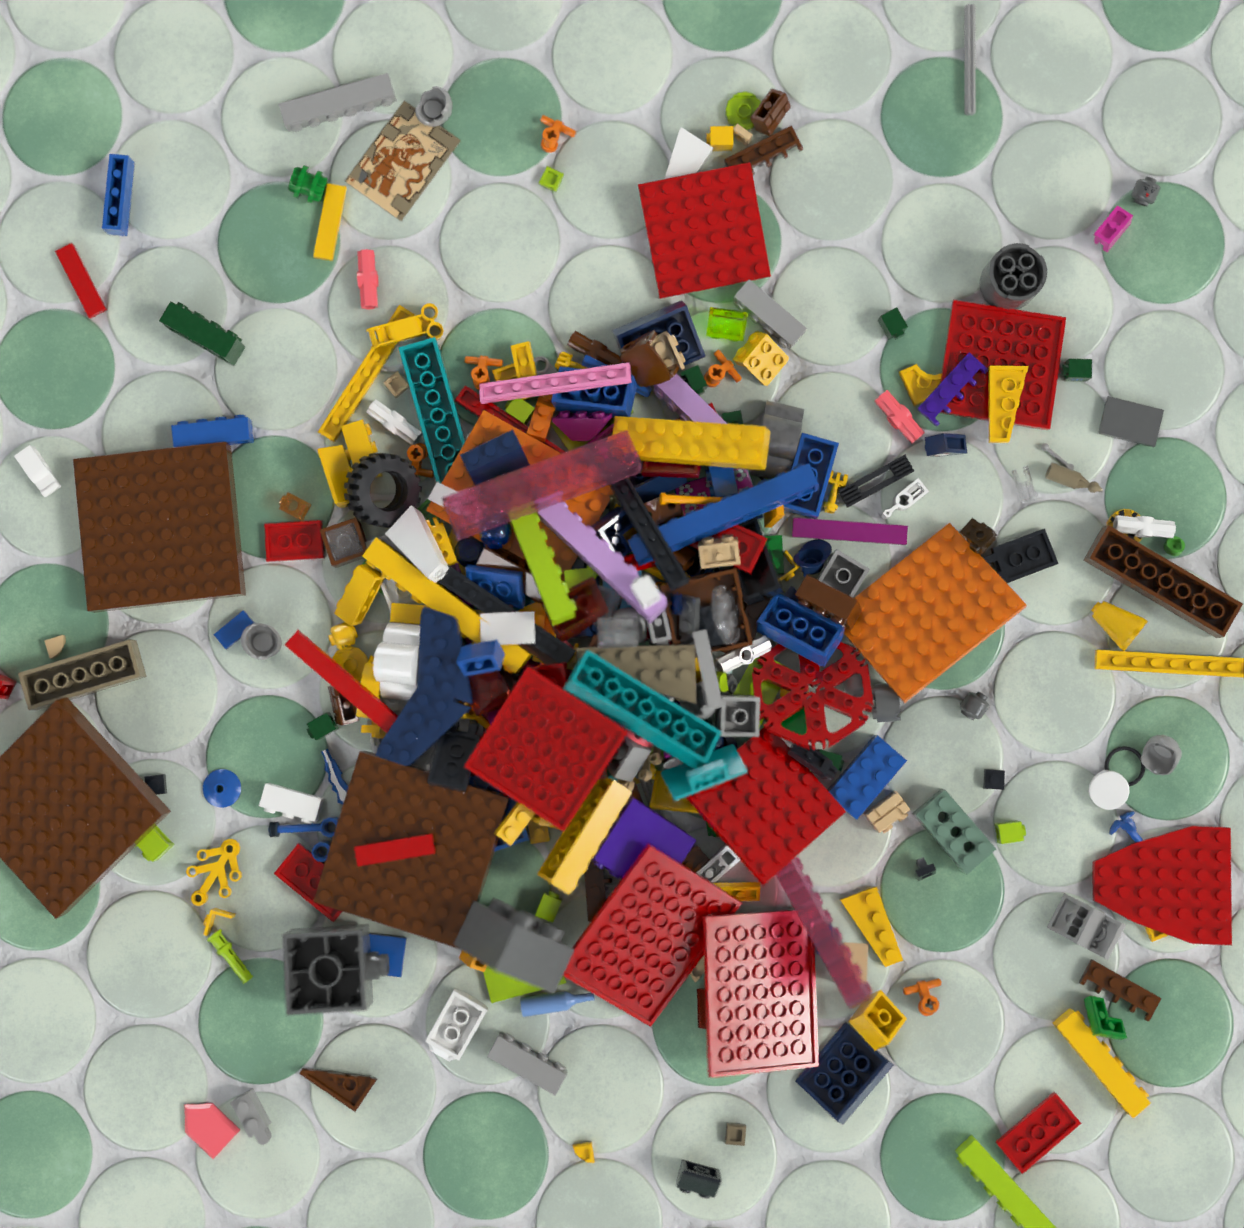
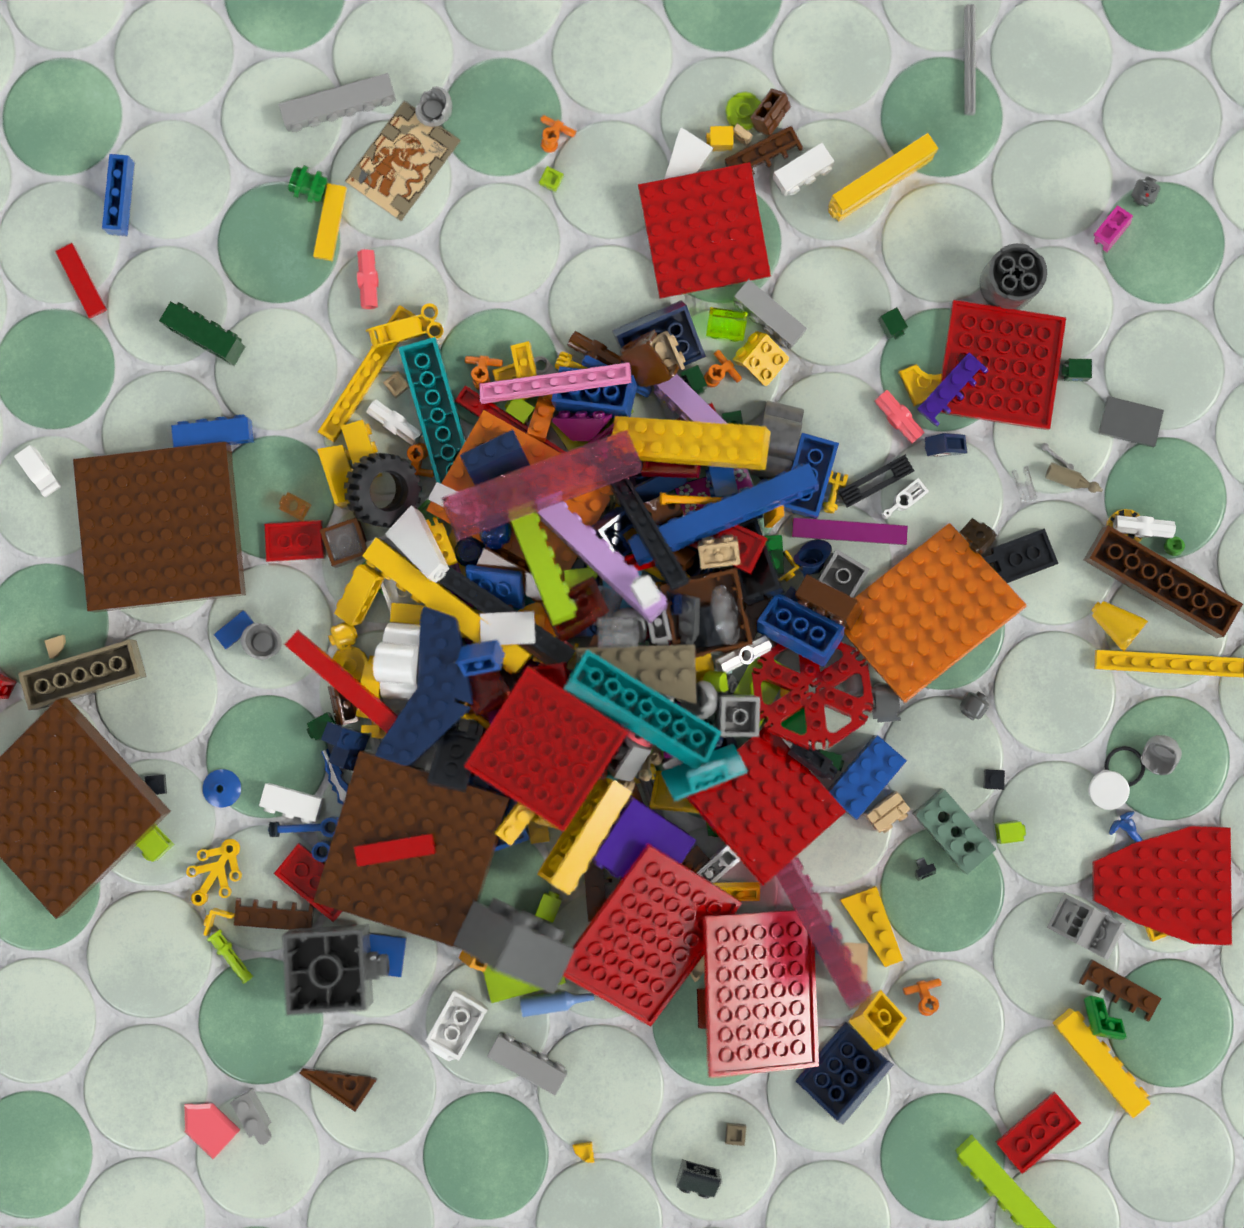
light grey sticker [693,630,723,709] -> none
yellow wing [989,366,1029,443] -> none
none -> reddish brown hinge [234,898,314,930]
none -> dark blue brick [321,722,370,771]
none -> white brick [773,143,834,197]
none -> yellow brick [828,133,939,222]

